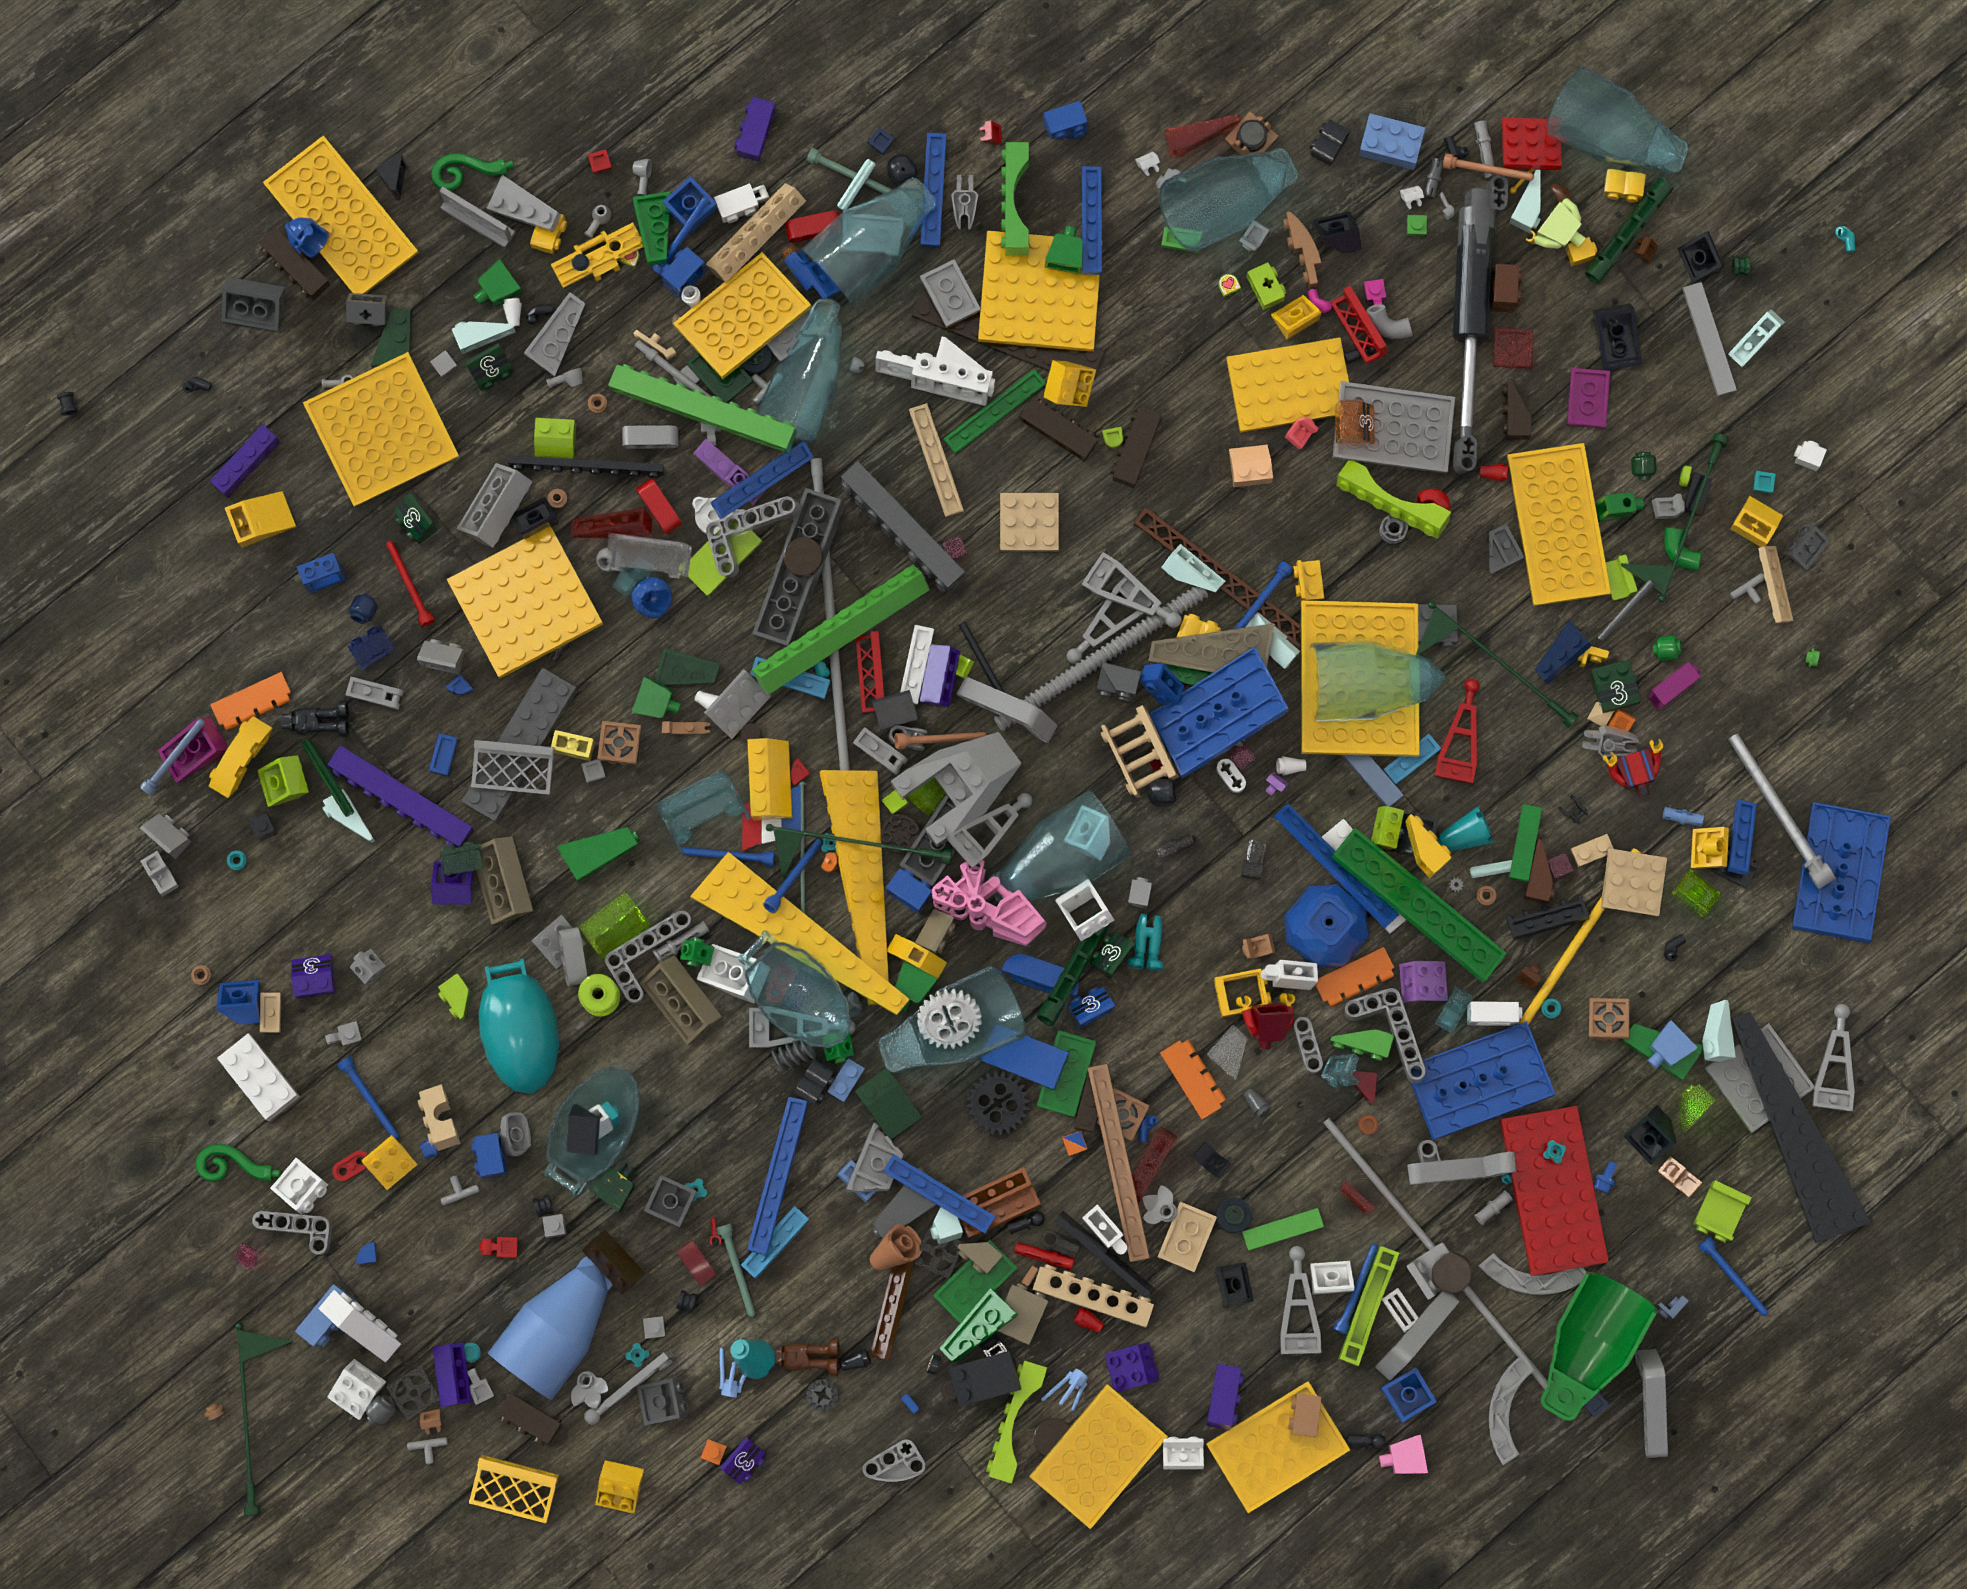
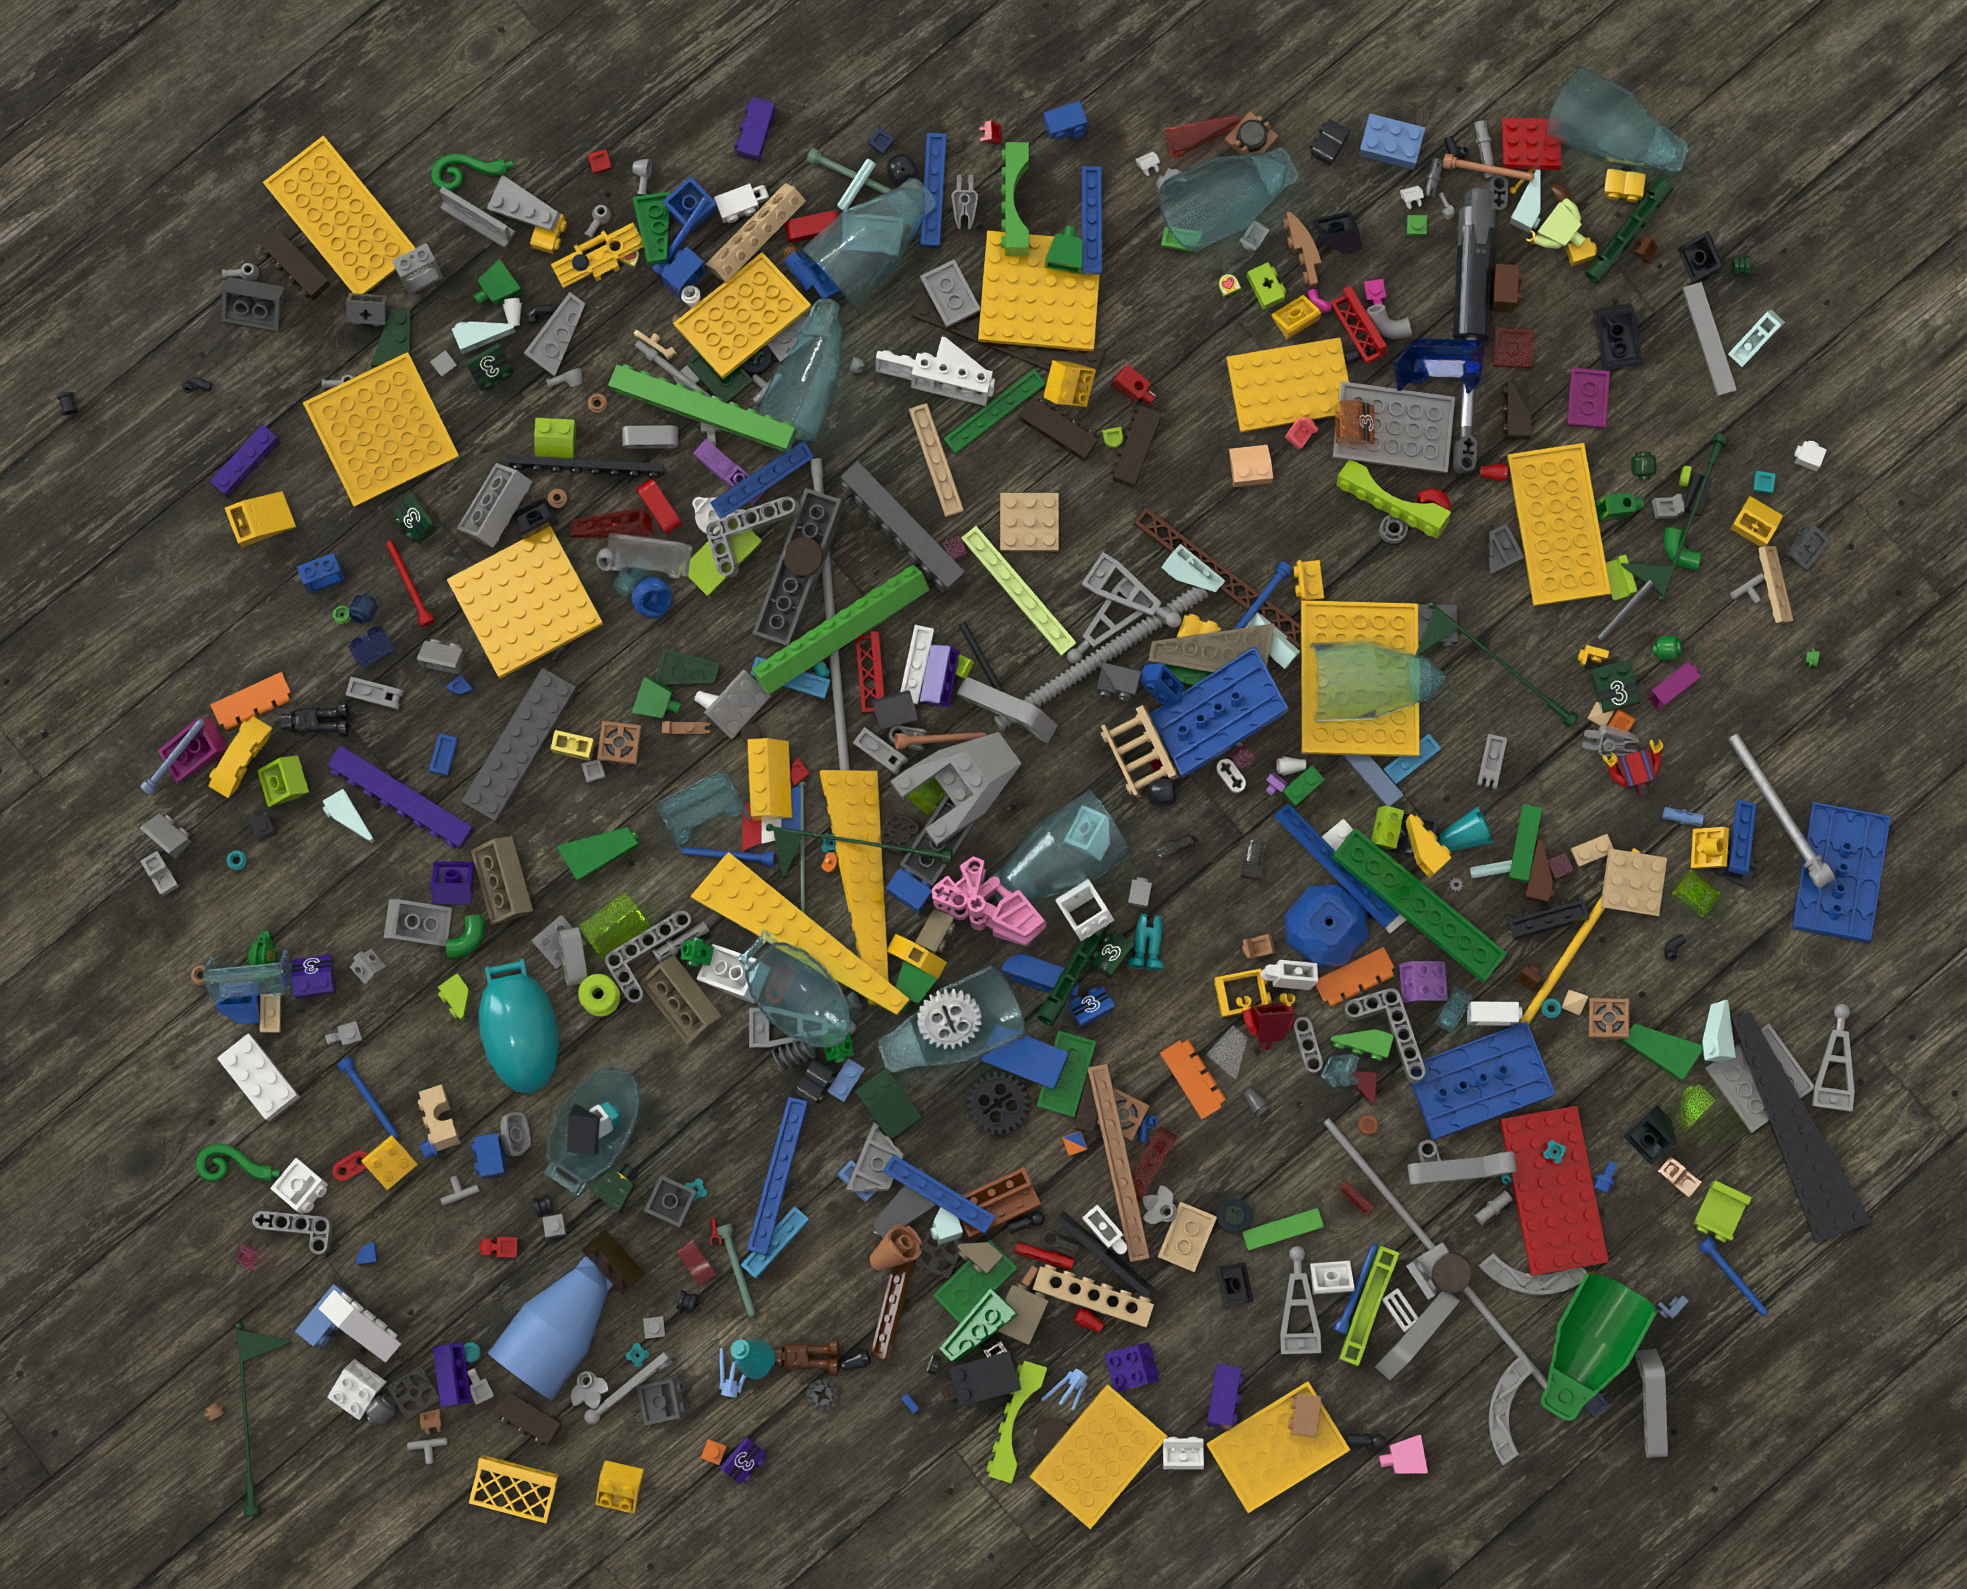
blue helmet [285,217,330,258] -> none
dark green axle [302,739,354,817] -> none
black slope [376,153,407,201] -> none
clear green bracket [439,841,483,876] -> none
light grey fence [471,740,555,795] -> none
blue piece [763,839,822,913] -> none
light grey beam [863,1439,926,1482] -> none
lime slope [881,790,909,815] -> none
light grey plate [946,793,1033,868] -> none
black bracket [1193,1142,1231,1178] -> none
blue slope [1380,1367,1437,1423] -> none
red plate [1434,678,1480,784] -> none
medium nougat plate [1477,886,1496,906] -> none
dark blue wing [1534,620,1592,684] -> none
black piece [1558,795,1588,824] -> none
medium blue torso [1648,1020,1698,1069] -> none
teal arm [1835,226,1856,252] -> none
none -> clear light blue windscreen [203,950,292,1002]
none -> light grey bar [222,263,259,281]
none -> green hat [248,931,277,982]
none -> bright green plate [333,605,351,624]
none -> light grey slope [384,899,452,947]
none -> light grey piece [392,243,443,296]
none -> green cylinder [446,915,485,958]
none -> yellowish green plate [961,526,1076,656]
none -> red torso [1110,364,1156,405]
none -> green brick [1281,765,1325,809]
none -> clear blue windscreen [1393,338,1485,393]
none -> light grey hinge [1477,734,1507,789]
none -> tan slope [1561,990,1588,1016]

